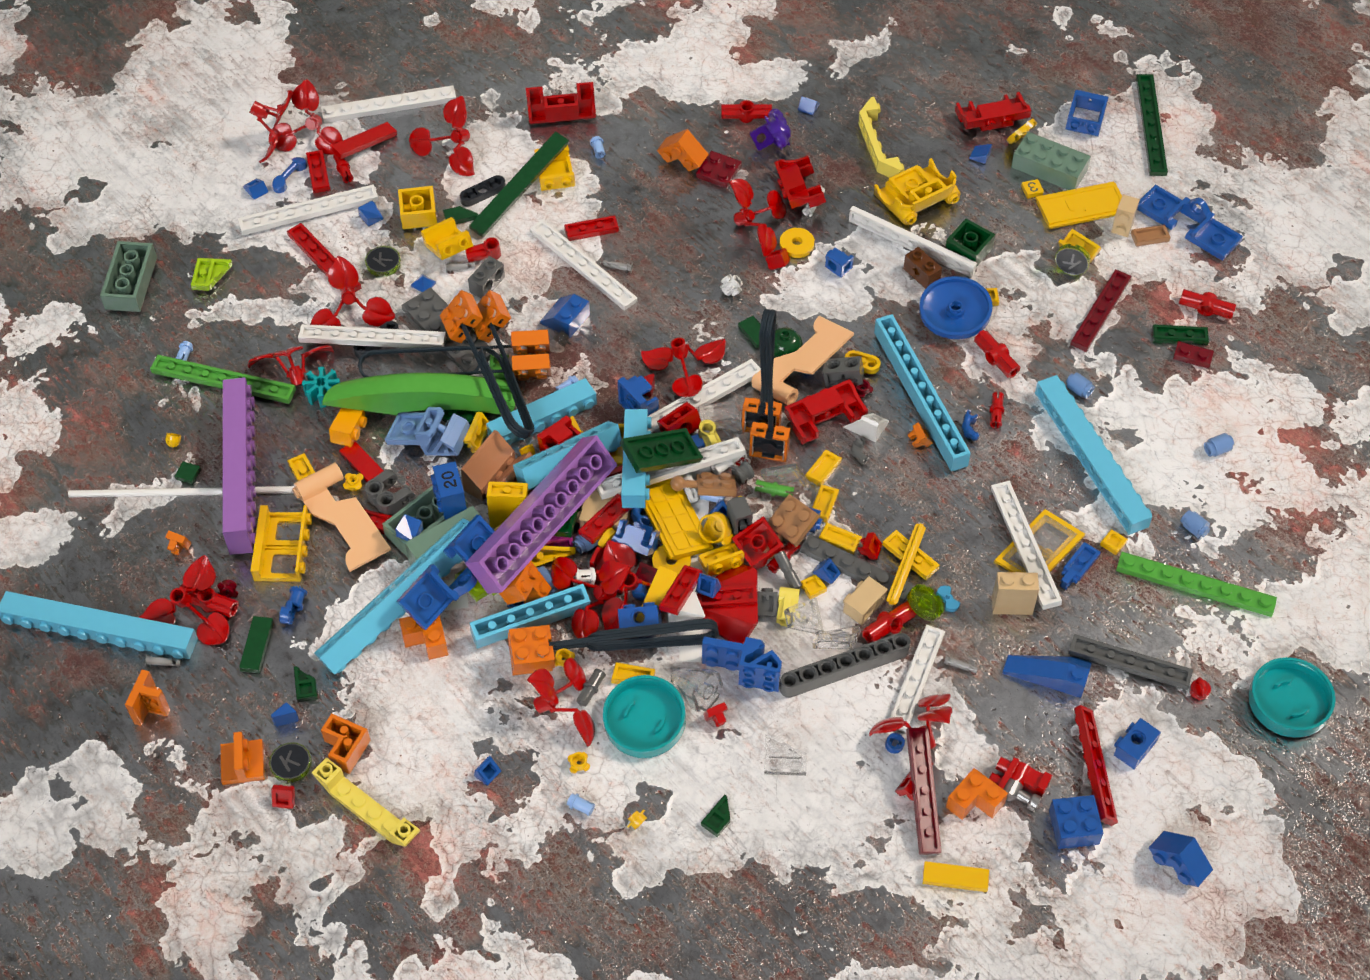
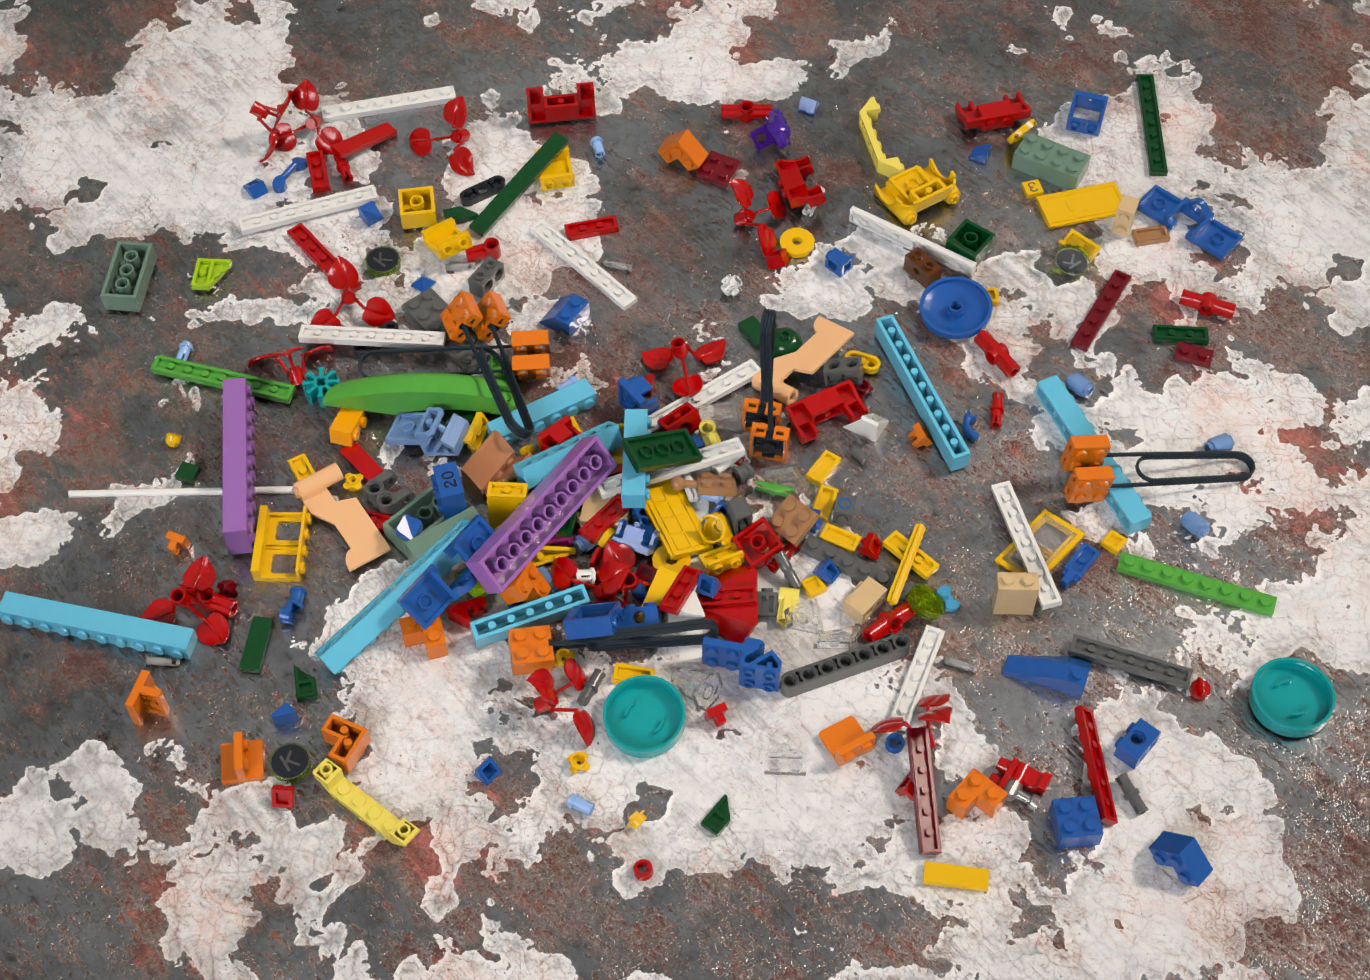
none -> red slope [446,596,488,630]
none -> blue window [563,601,625,640]
none -> red bush [633,859,653,881]
none -> orange bracket [819,716,876,767]
none -> dark grey brick [832,493,857,525]
none -> piece [1060,434,1256,503]
none -> dark grey pin [1115,773,1149,816]

